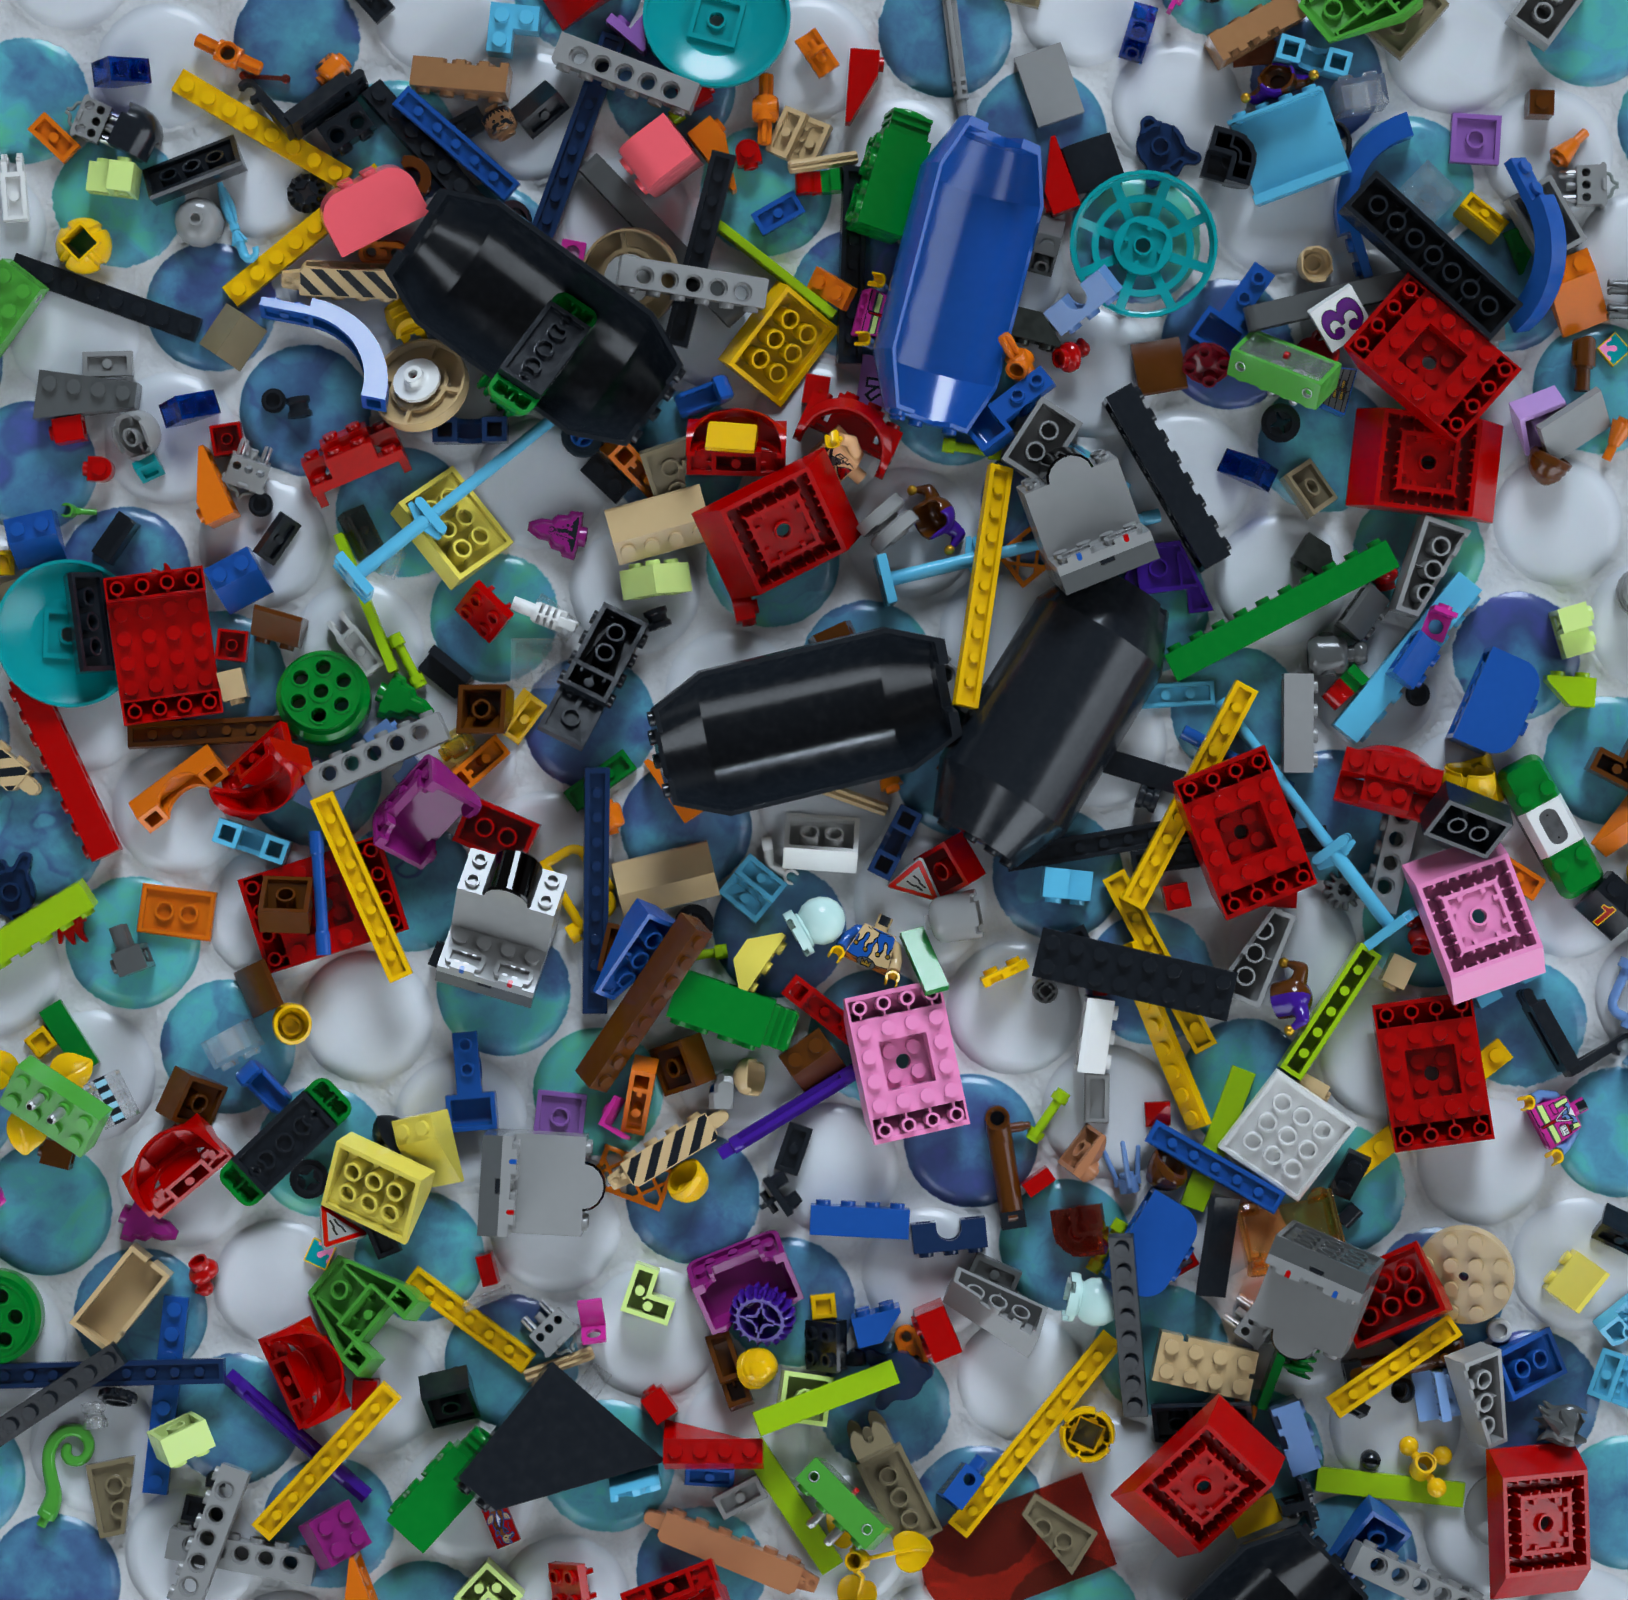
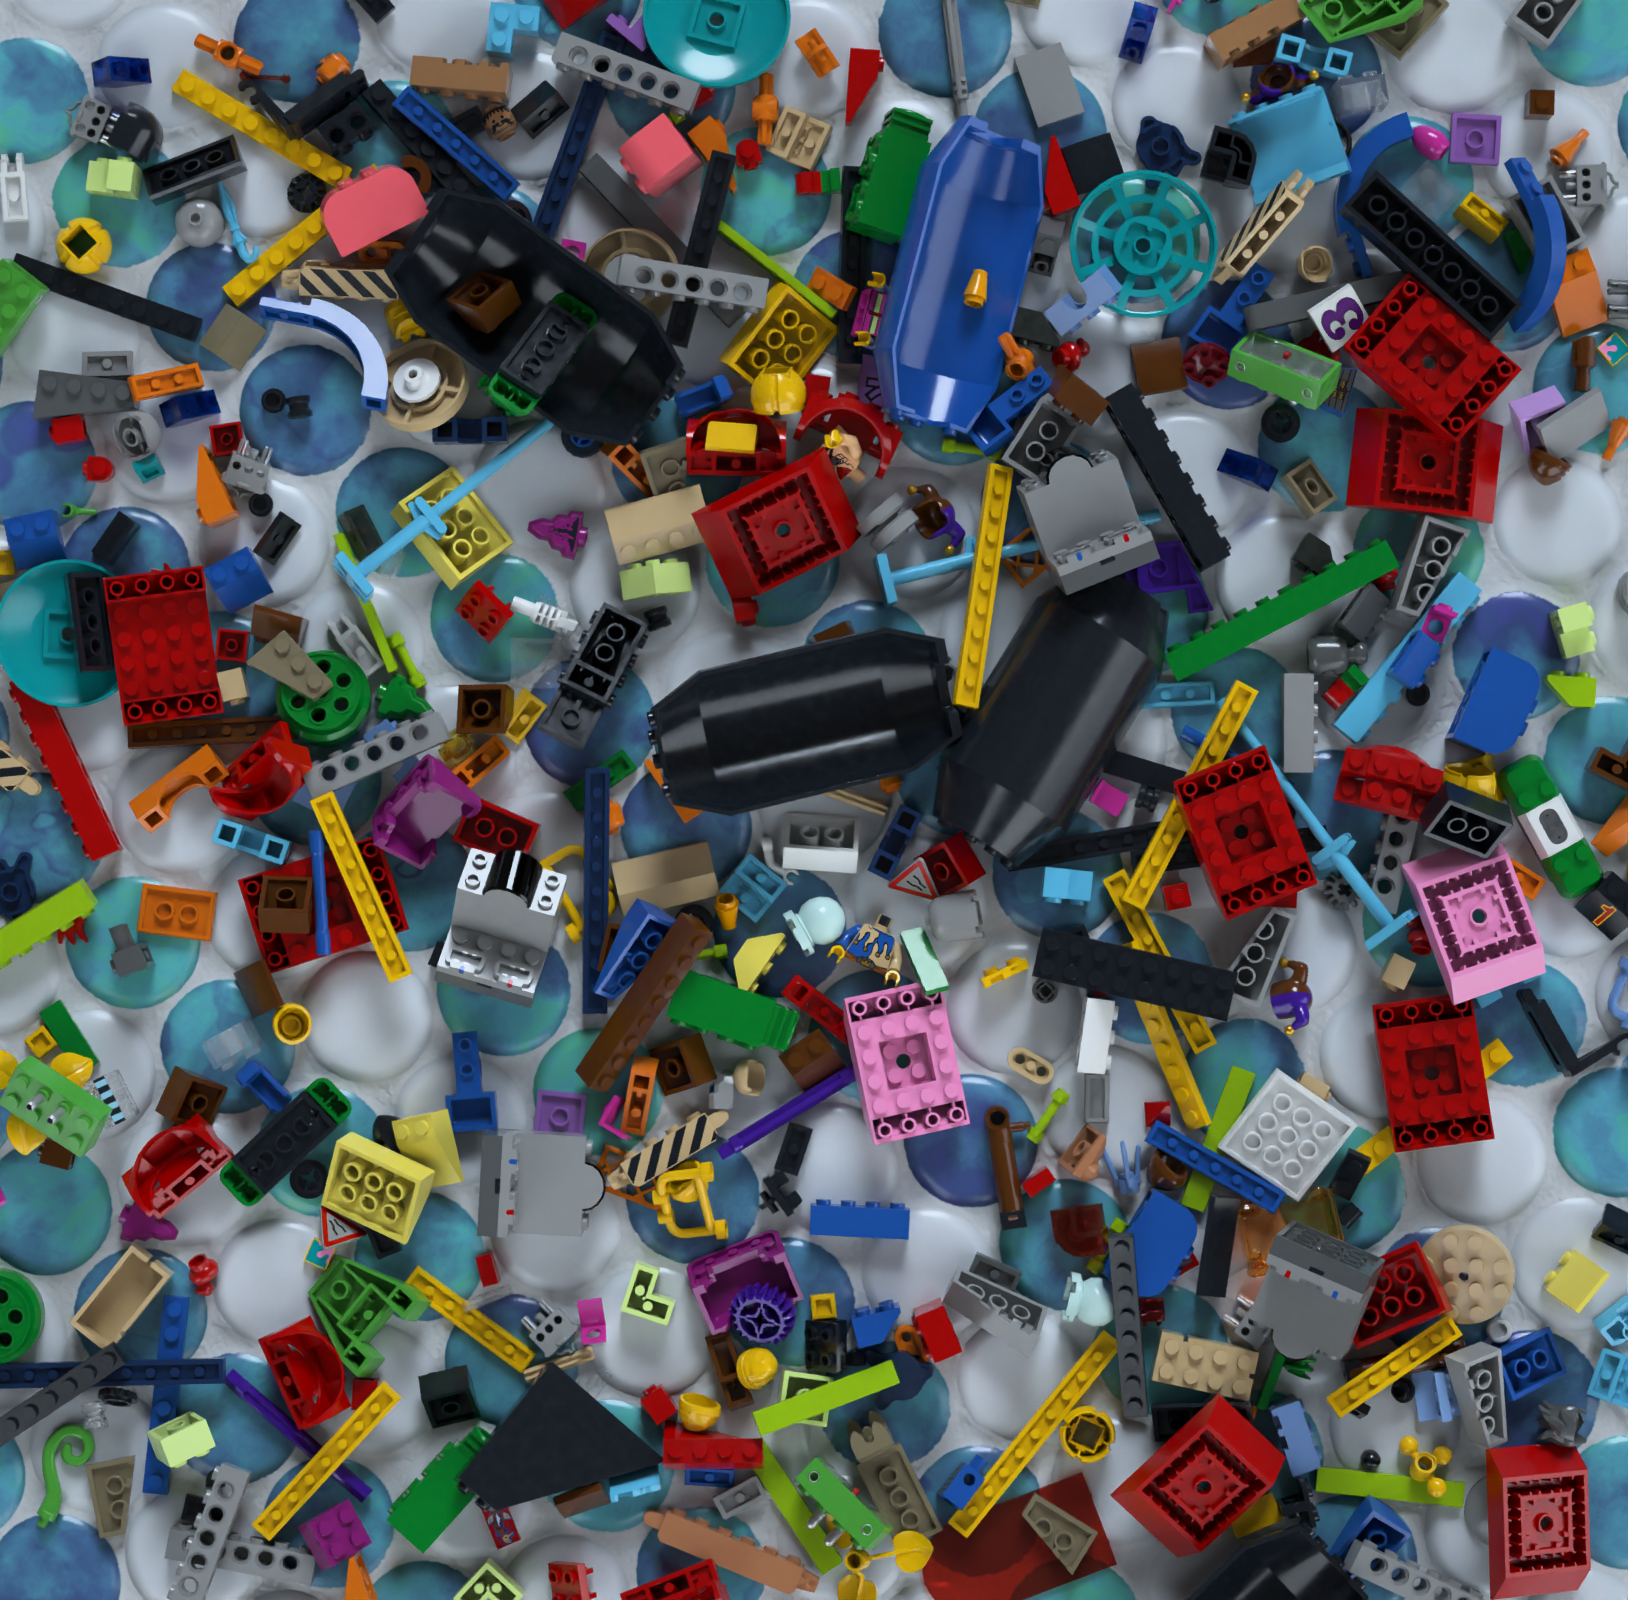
orange plate [28,112,81,164] -> none
red piece [301,420,412,509] -> none
black panel [418,645,474,699] -> none
black plate [580,453,633,504] -> none
blue plate [751,190,806,237] -> none
tan axle [787,151,858,174] -> none
dark blue arch [911,1215,988,1258] -> none
lime brick [1277,942,1382,1081] -> none
torso [1517,1090,1589,1166] -> none
none -> orange tile [127,362,205,402]
none -> dark tan wing [246,630,334,701]
none -> reddish brown slope [446,270,522,334]
none -> reddish brown tile [553,1481,611,1518]
none -> yellow bar [652,1161,728,1240]
none -> yellow hat [678,1392,722,1431]
none -> light orange cone [714,893,739,930]
none -> yellow piece [750,367,807,415]
none -> light orange cone [963,269,988,308]
none -> tan plate [1007,1047,1054,1084]
none -> reddish brown slope [1048,363,1109,426]
none -> dark pink bracket [1088,779,1129,817]
none -> clear red tile [1139,1298,1165,1327]
none -> tan hinge [1212,169,1314,285]
none -> dark pink animal [1411,125,1450,160]

